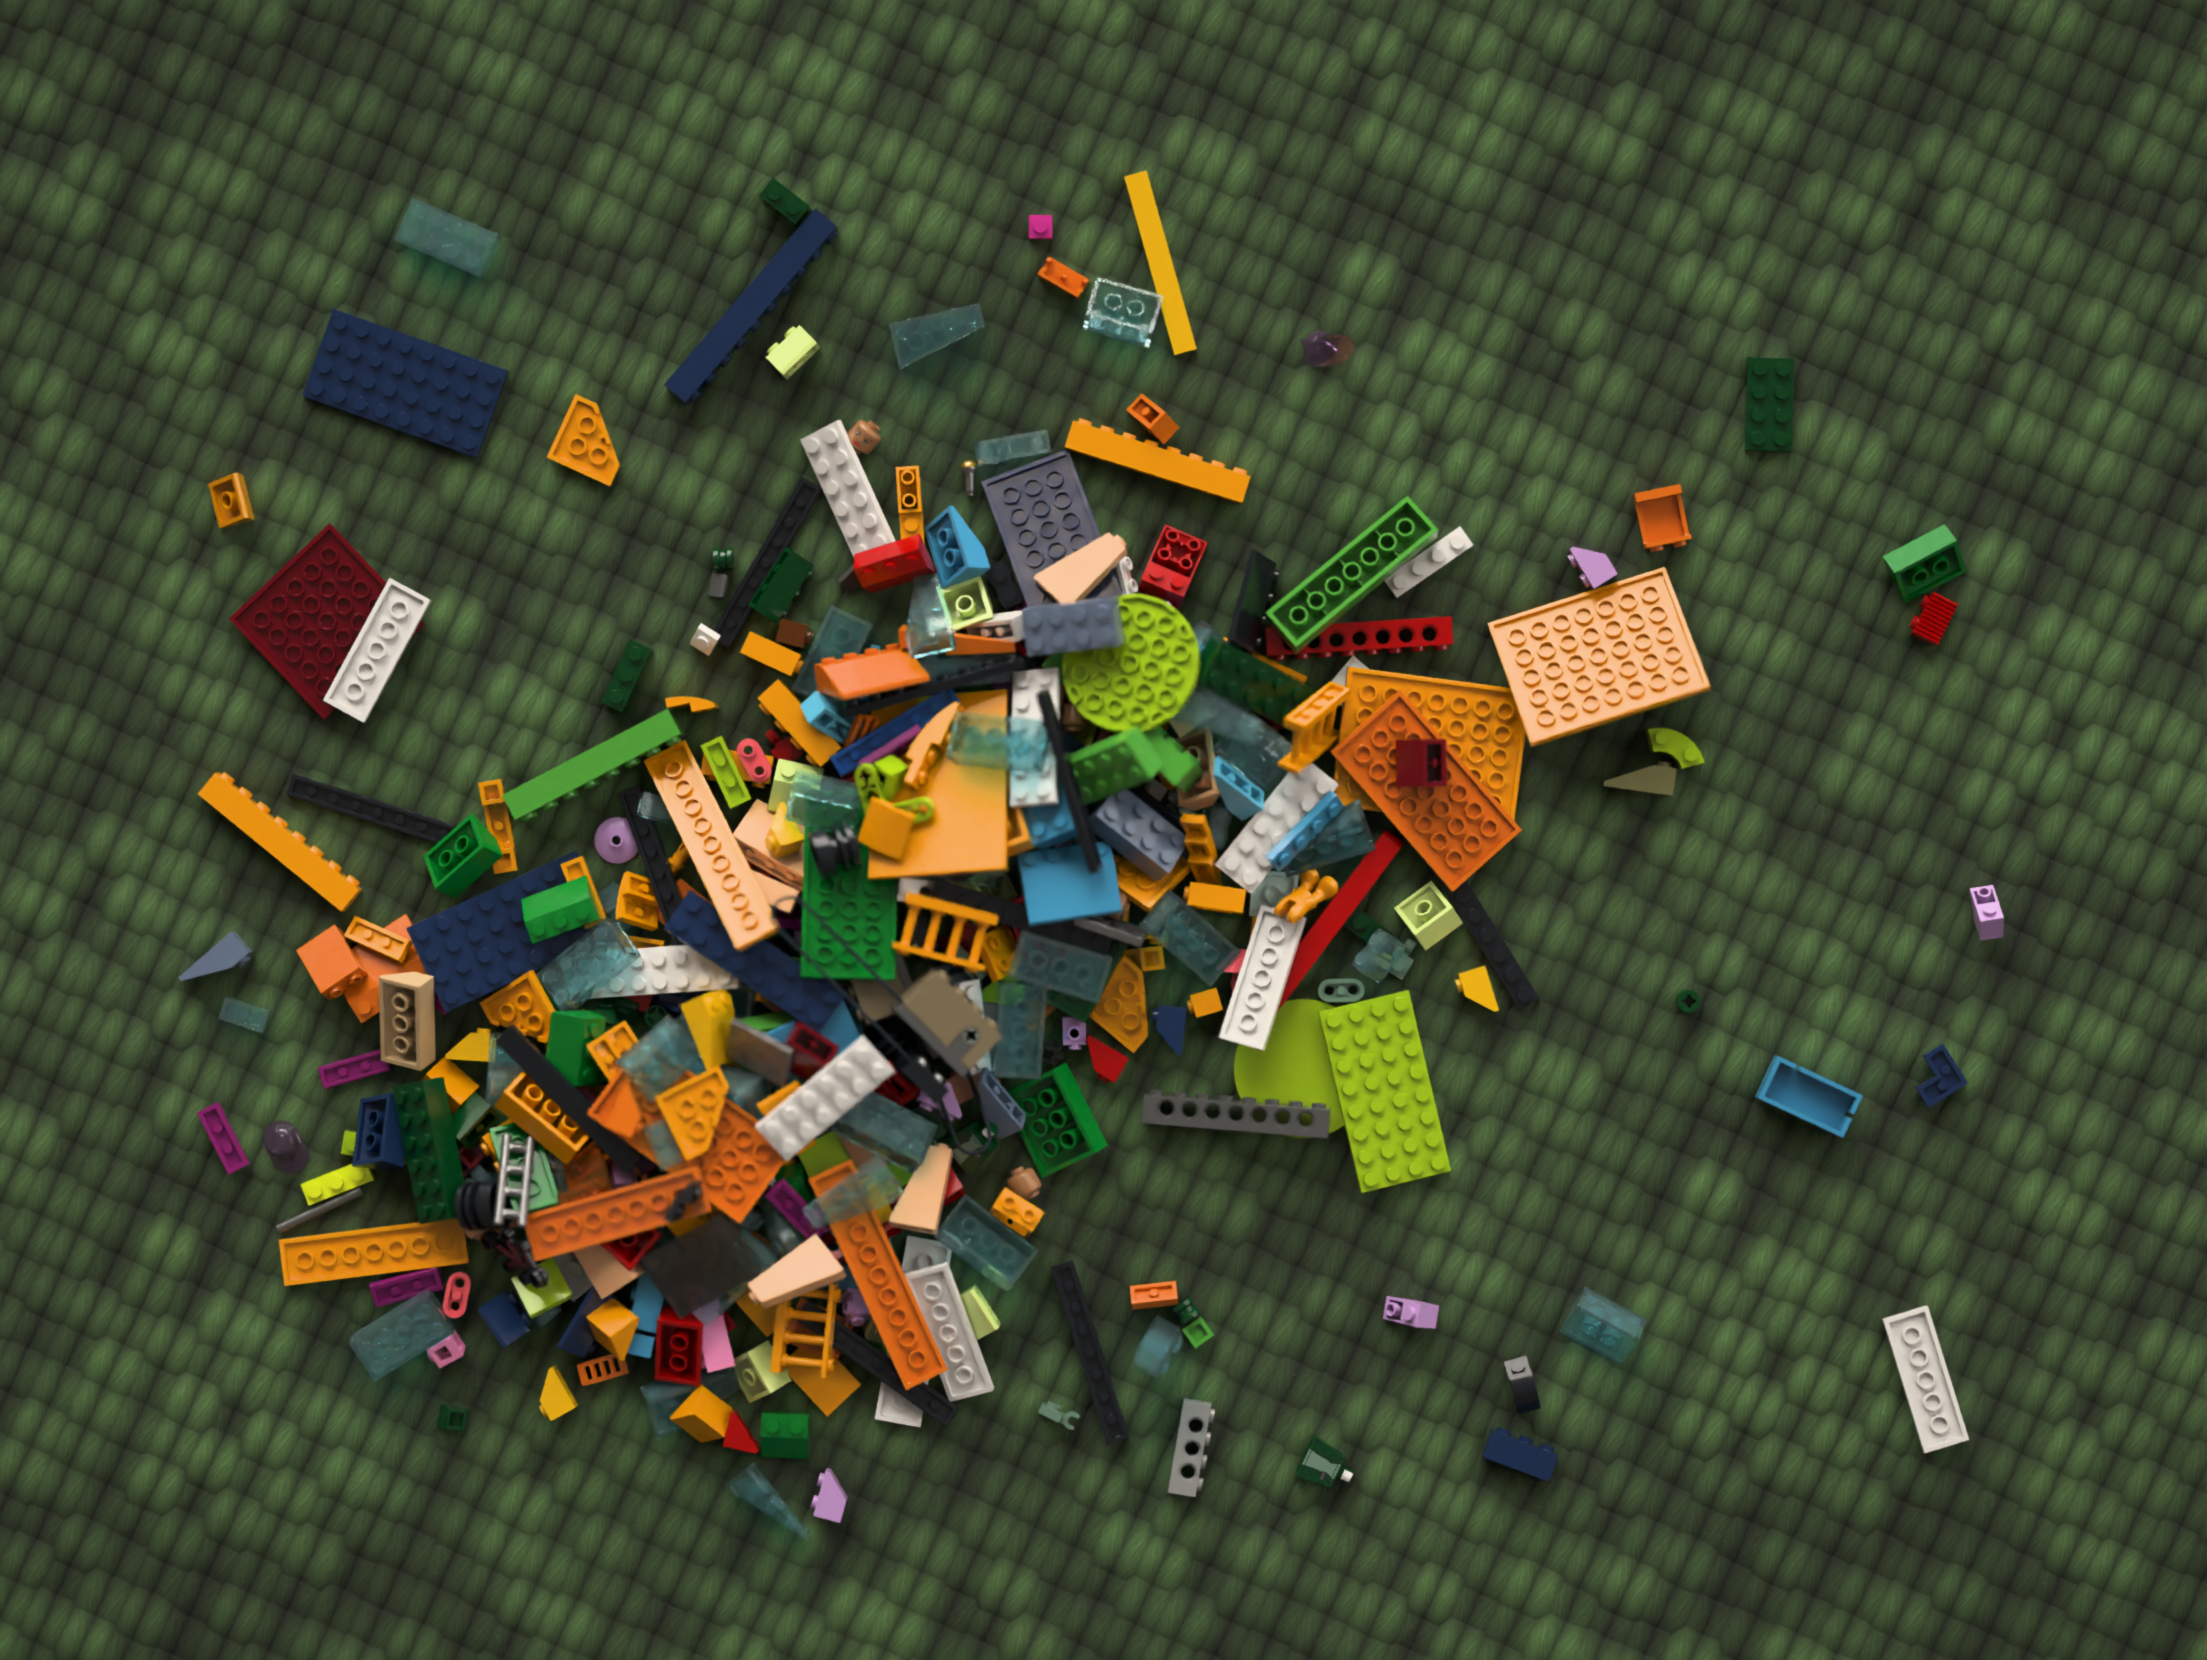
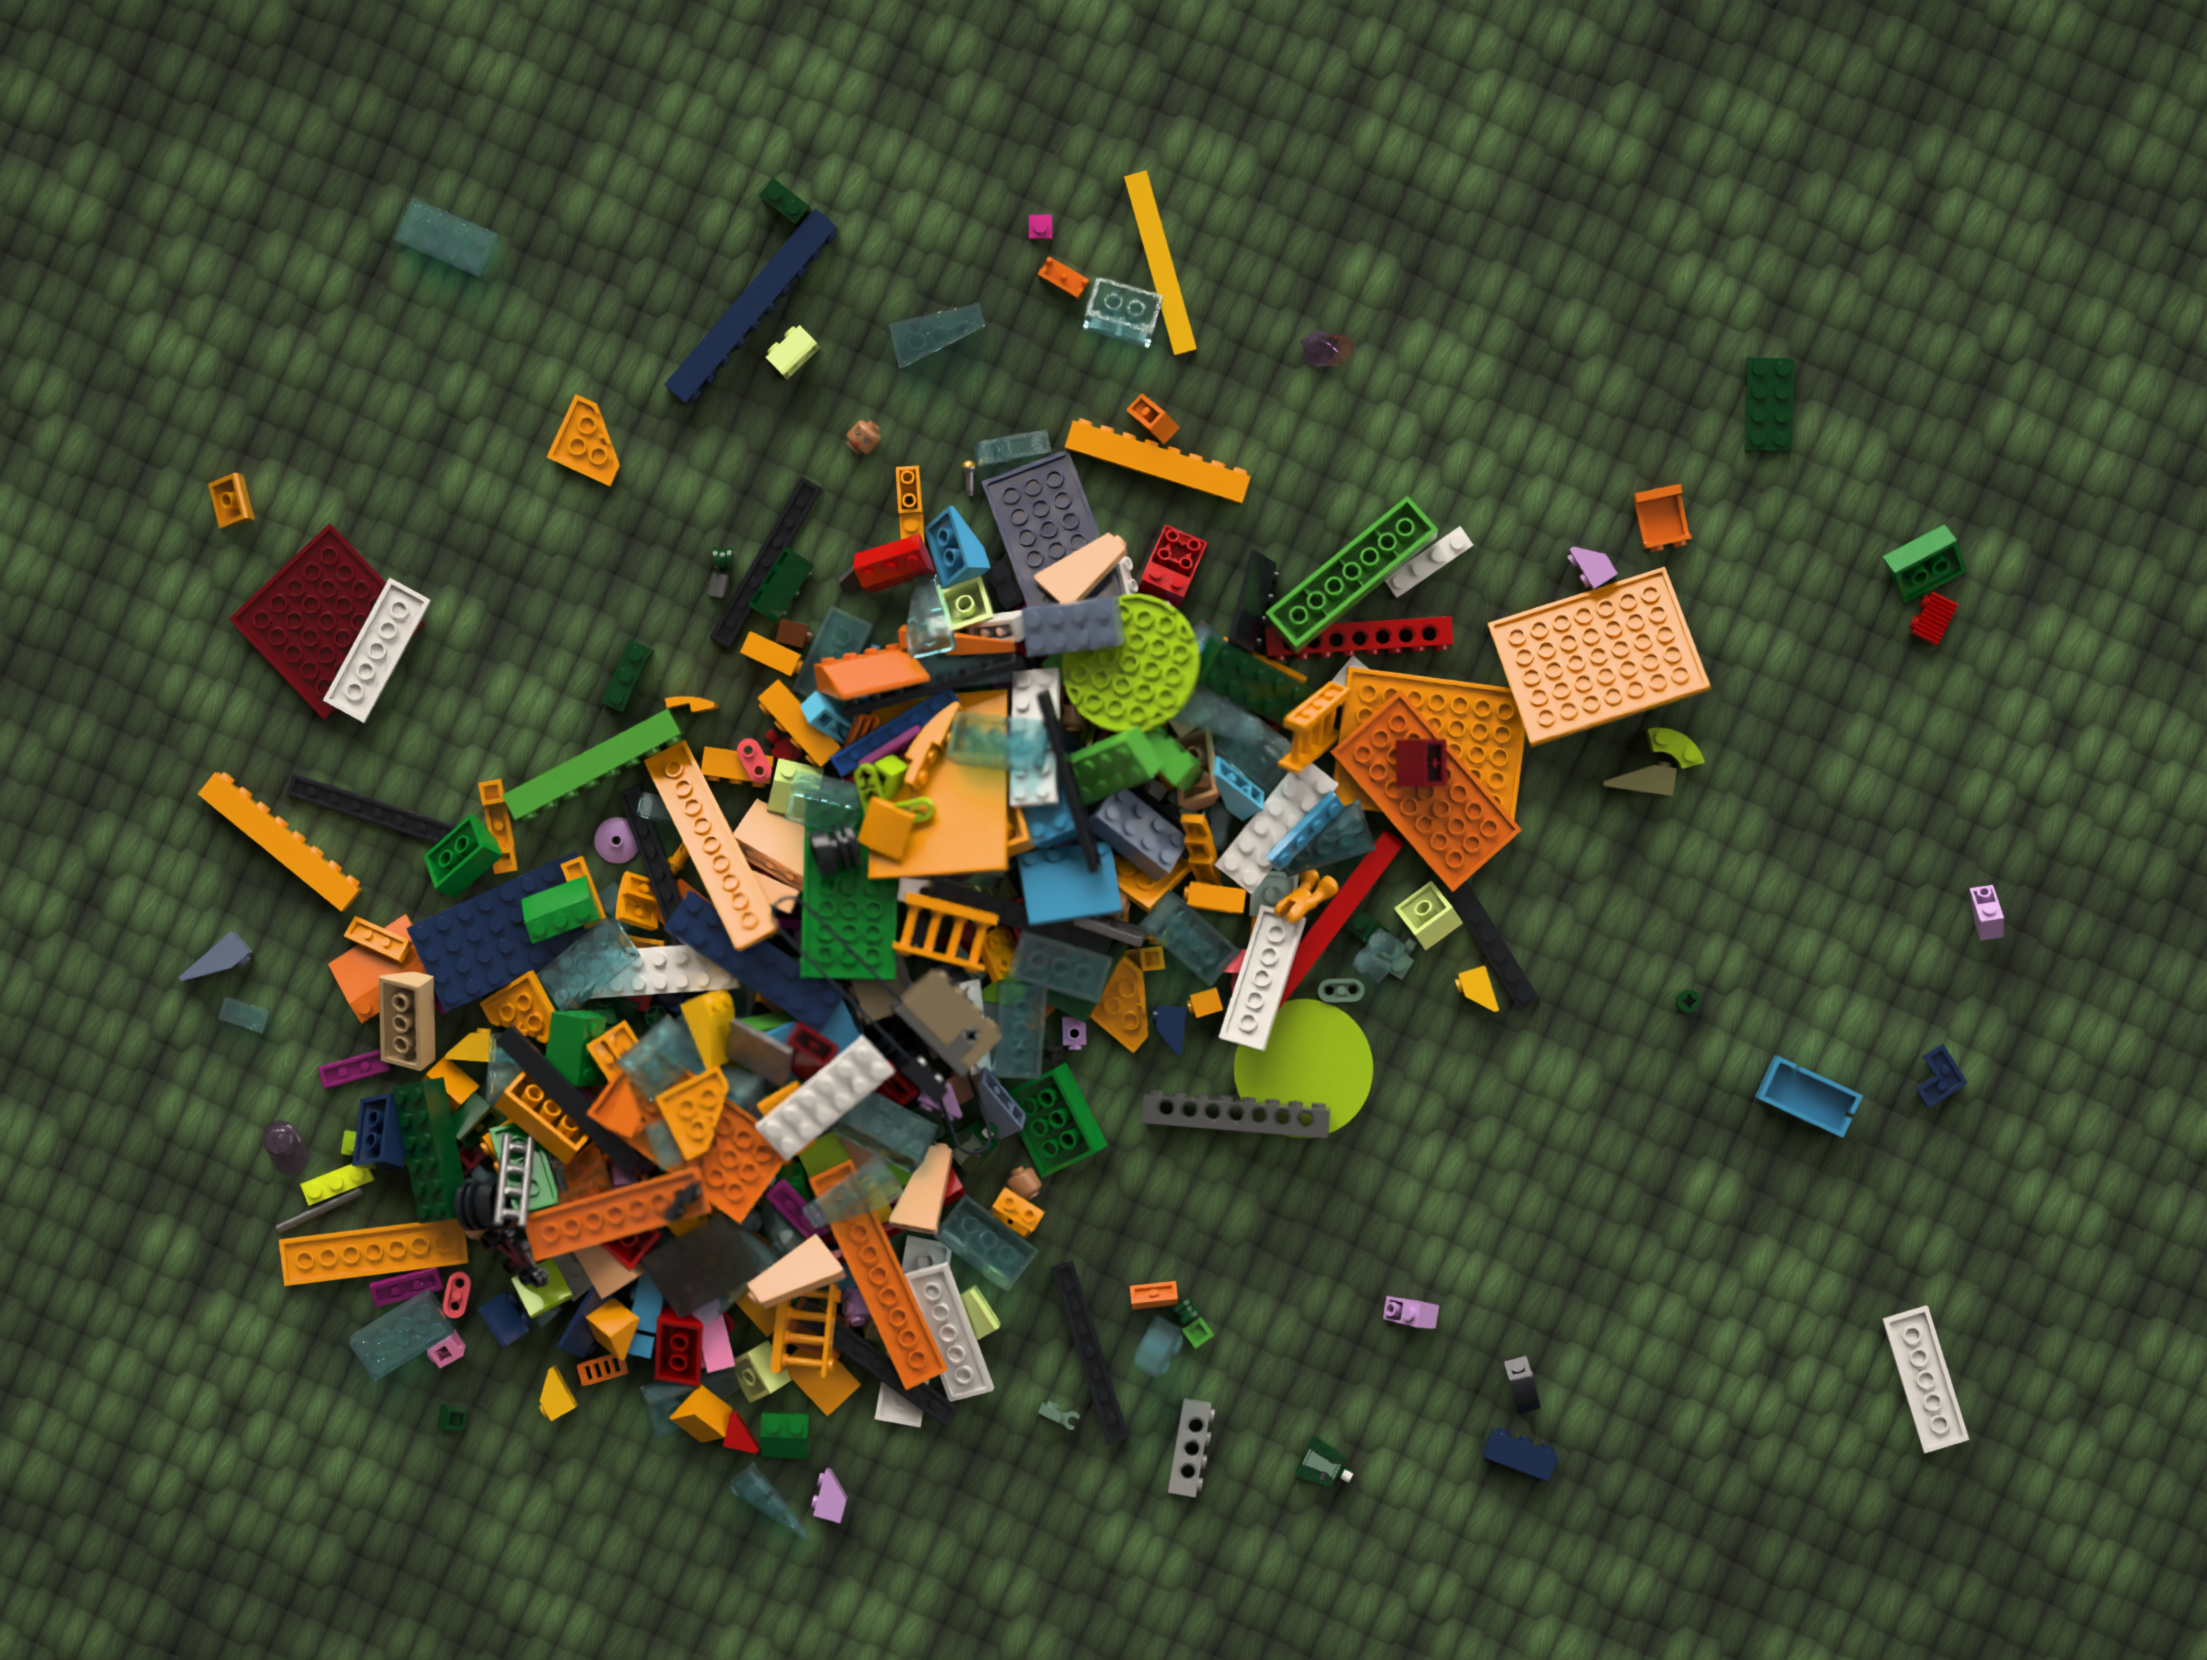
magenta plate [197,1102,251,1175] -> none
orange panel [296,924,367,1000] -> none
dark blue plate [302,309,509,458] -> none
white plate [689,623,721,656] -> none
lime plate [700,736,752,809] -> none
yellow slope [765,802,804,859] -> none
white plate [800,420,896,557] -> none
red slope [1087,1034,1129,1084] -> none
lime plate [1318,990,1451,1193] -> none
clear light blue slope [1559,1287,1647,1365] -> none

